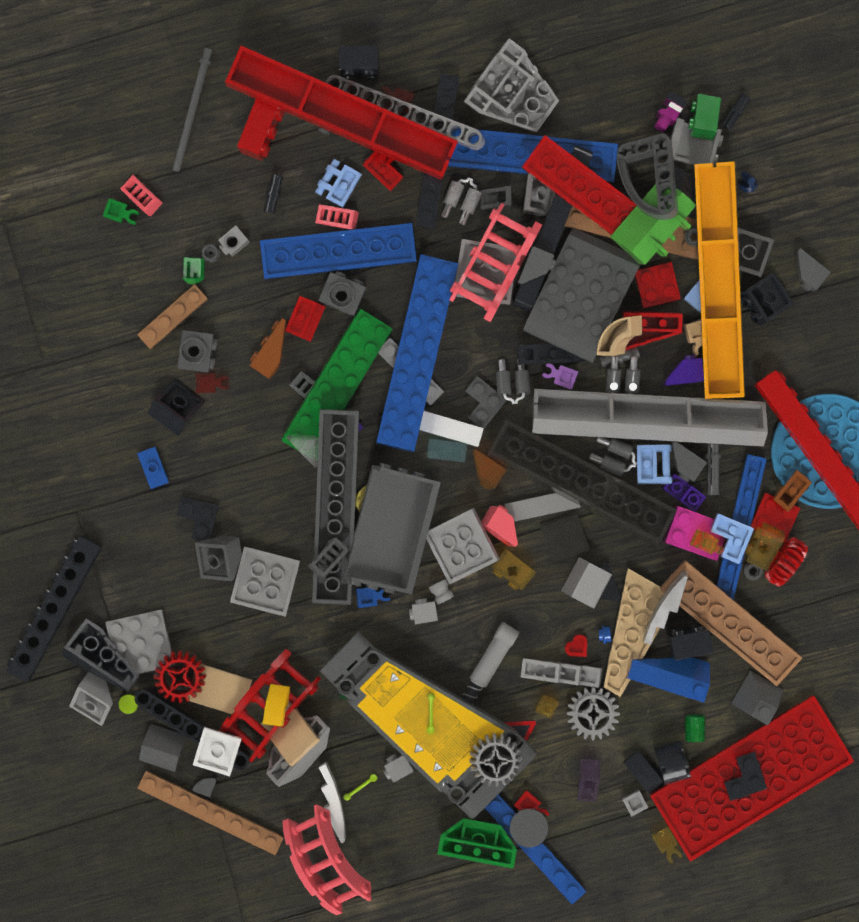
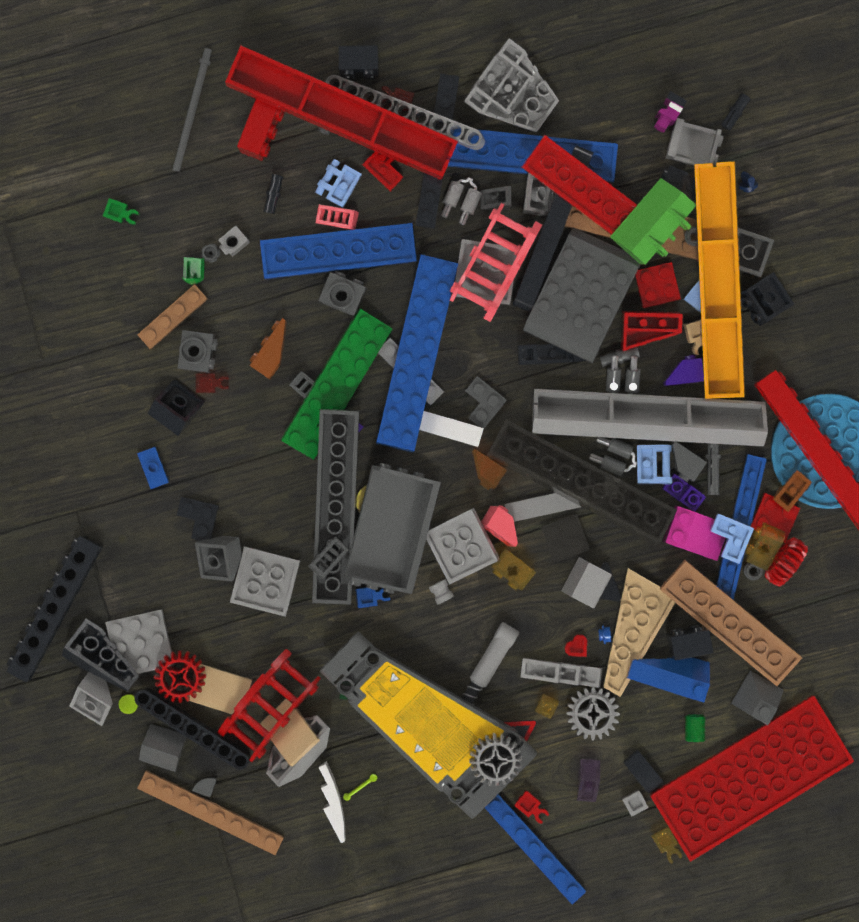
coral slope [120,175,162,216] -> none
white plate [193,727,242,776] -> none
yellow slope [263,684,290,726] -> none
coral fence [283,804,372,915] -> none
red plate [285,296,326,342] -> none
clear slope [286,435,319,468] -> none
light grey brick [383,753,414,783] -> none
light grey brick [409,598,438,624] -> none
clear light blue plate [427,439,467,462] -> none
lime hinge [427,693,435,734] -> none
green wedge [437,818,517,869] -> none
dark grey piece [496,359,531,404] -> none
dark grey tile [510,808,548,848] -> none
dark grey slope [518,246,556,284] -> none
medium lavender plate [542,364,578,390] -> none
tan brick [597,315,642,356] -> none
dark grey beam [617,133,678,220] -> none
light grey slope [643,570,688,644] -> none
black brick [654,741,691,785] -> none
green brick [688,94,721,141] -> none
clear yellow piece [690,529,724,555] -> none
black plate [723,751,767,801] -> none
dark grey slope [795,248,831,292] -> none

